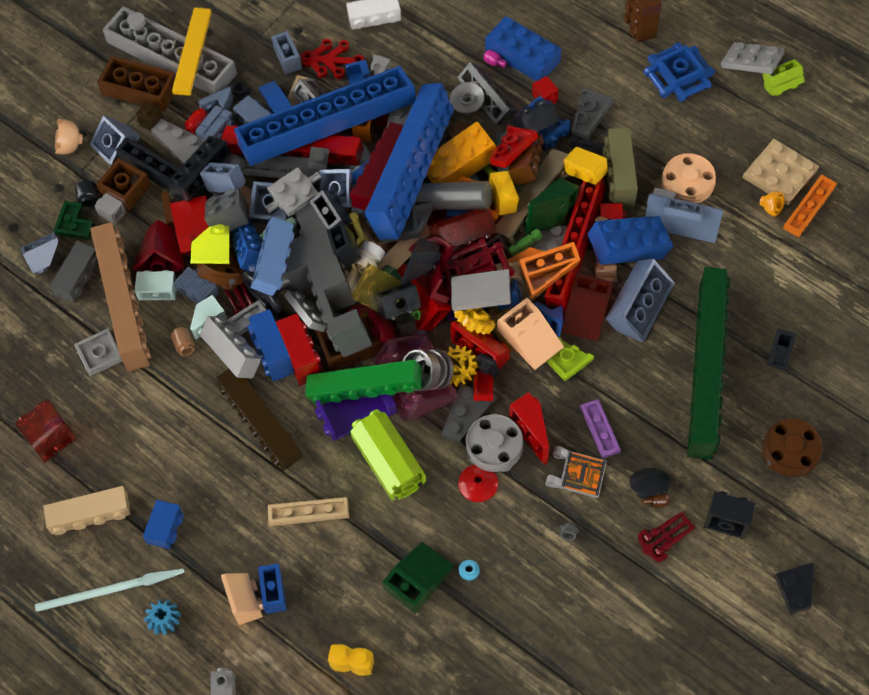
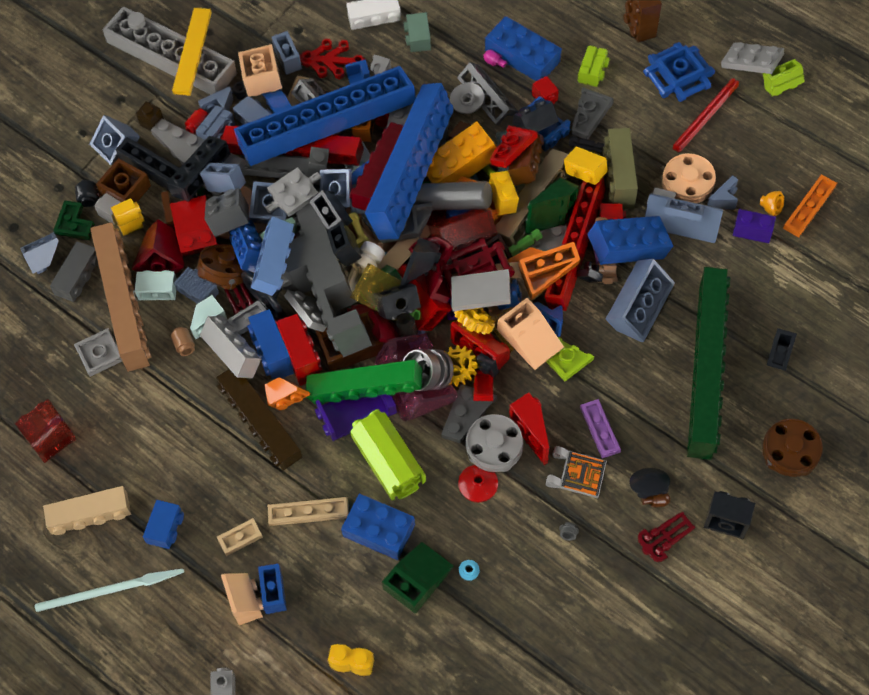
light nougat cylinder [55,119,83,155] -> none
reddish brown brick [97,56,176,112] -> none
dark azure gear [144,599,181,635] -> none
neon yellow slope [191,224,229,264] -> none
clear red slope [561,273,614,341] -> none
tan plate [743,139,819,206] -> none
black wing [774,563,814,615] -> none
none -> yellow brick [111,198,145,236]
none -> tan plate [217,518,263,556]
none -> light nougat brick [238,44,282,97]
none -> orange slope [265,377,310,410]
none -> blue brick [341,493,415,560]
none -> sand green brick [404,12,431,52]
none -> black tile [576,261,603,283]
none -> lime brick [578,45,610,87]
none -> red axle [673,78,739,153]
none -> sand blue slope [707,175,738,210]
none -> dark purple brick [732,209,776,244]

